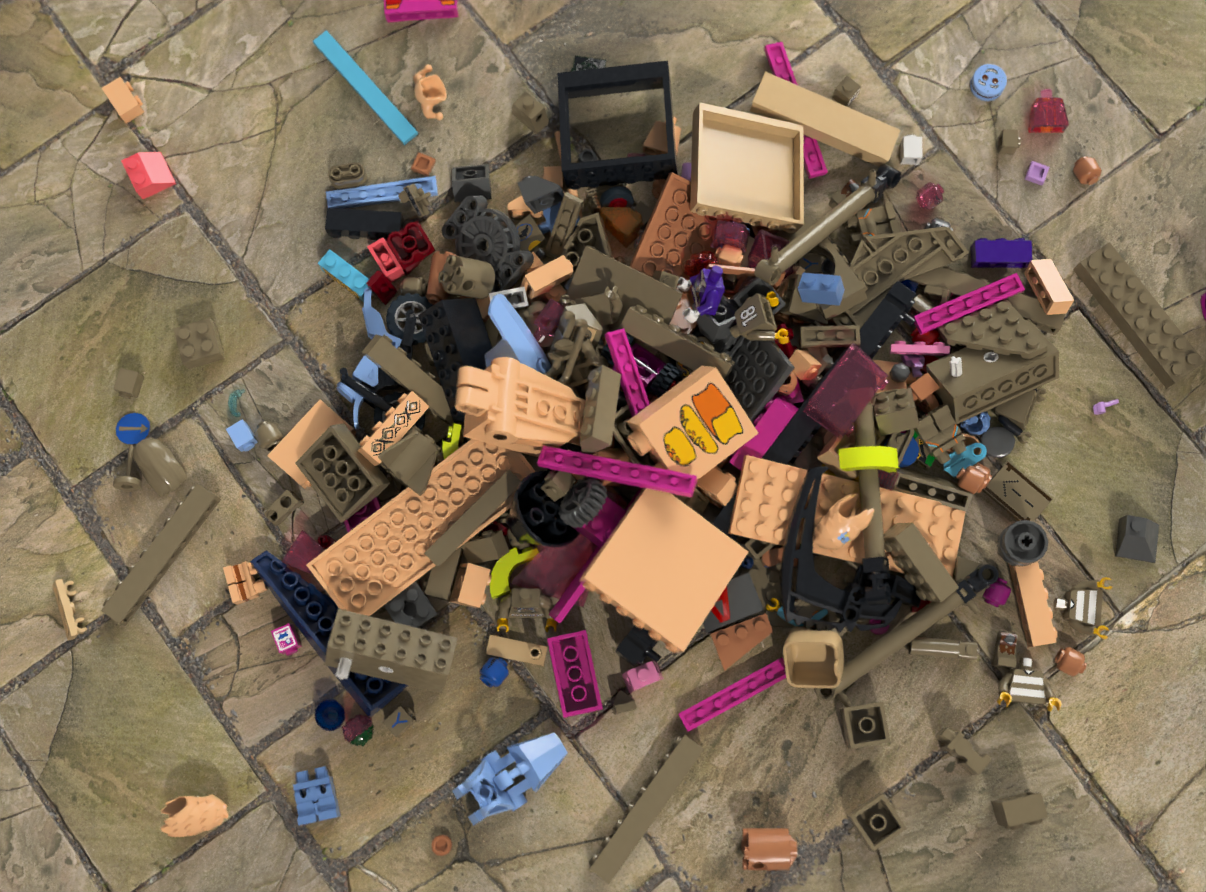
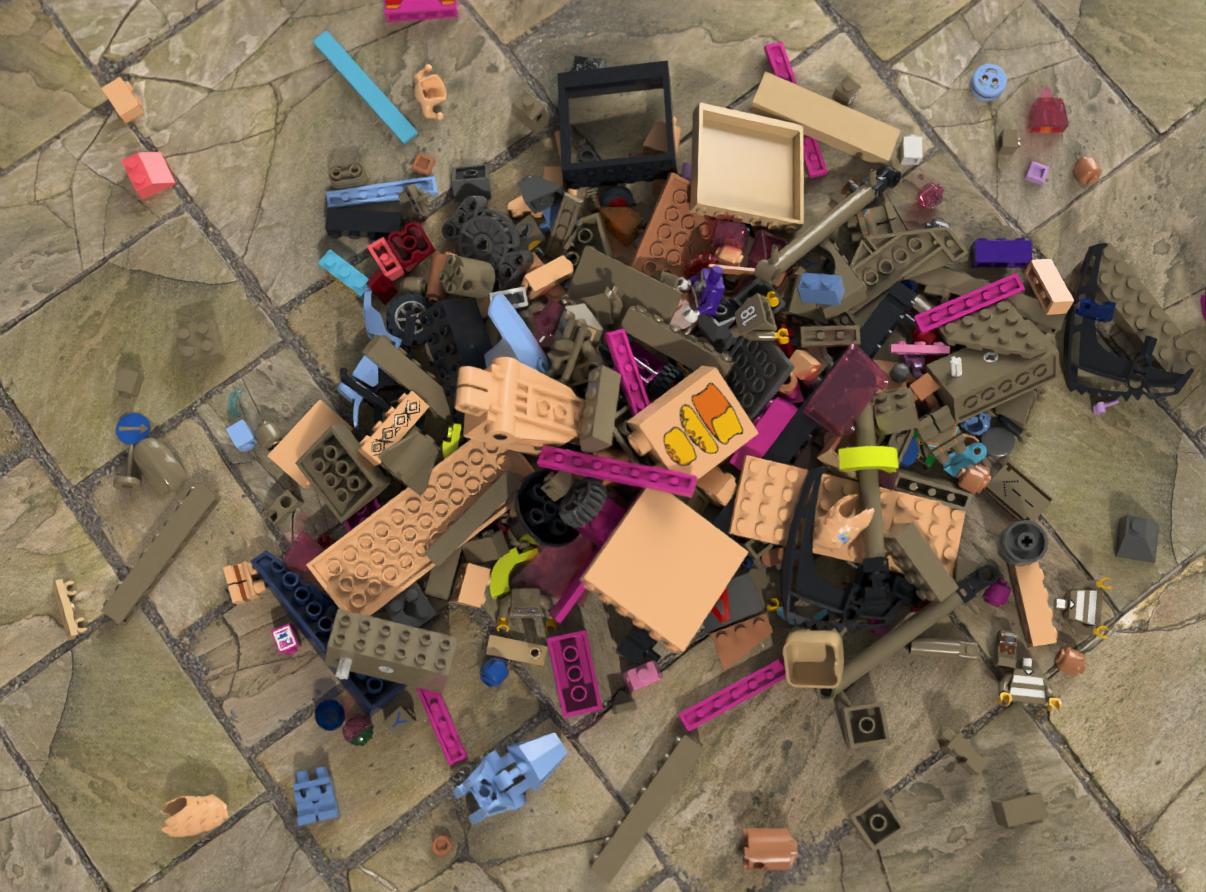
none -> dark pink tile [416,687,468,766]
none -> black piece [1063,243,1194,402]
none -> clear blue leg [1074,298,1116,323]

